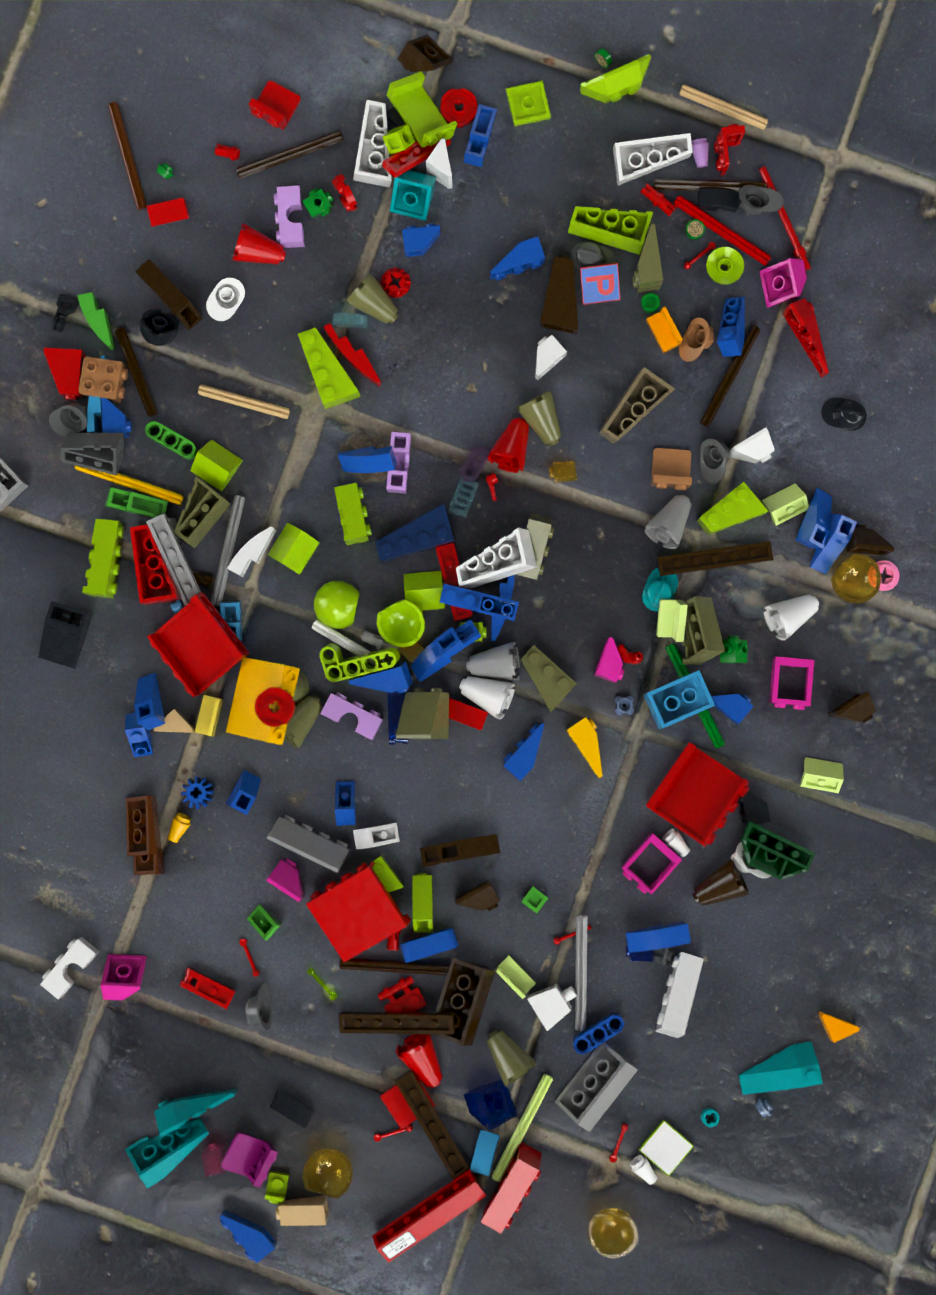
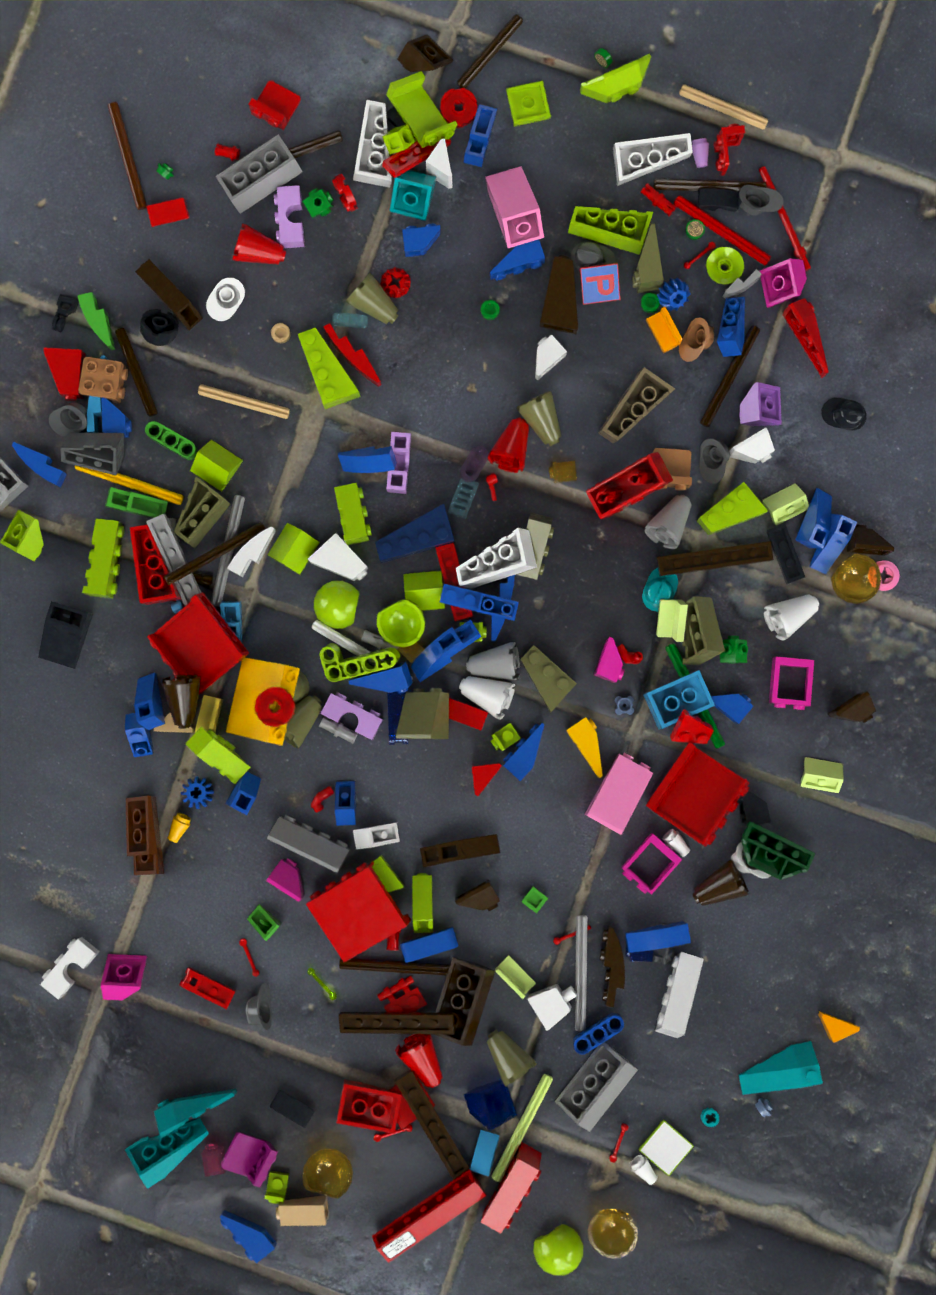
none -> lime slope [0,510,44,562]
none -> blue slope [12,442,67,488]
none -> dark brown cone [161,675,201,729]
none -> dark brown axle [164,522,266,585]
none -> lime wedge [186,727,250,784]
none -> light grey slope [216,134,303,214]
none -> tan tile [271,323,291,343]
none -> white slope [308,533,368,581]
none -> red arm [311,786,334,813]
none -> light grey pin [319,716,358,744]
none -> red slope [336,1079,402,1134]
none -> dark brown axle [457,14,523,89]
none -> red slope [472,763,502,796]
none -> green tile [481,300,500,320]
none -> bright pink slope [485,166,544,248]
none -> lime bracket [491,723,521,751]
none -> lime cylinder [533,1224,583,1276]
none -> bright pink slope [585,753,653,835]
none -> red piece [586,452,673,519]
none -> dark brown slope [599,925,625,1007]
none -> blue gear [657,278,691,311]
none -> red wing [670,709,714,744]
none -> light grey slope [723,269,762,299]
none -> medium lavender slope [739,382,782,426]
none -> black plate [766,524,805,584]

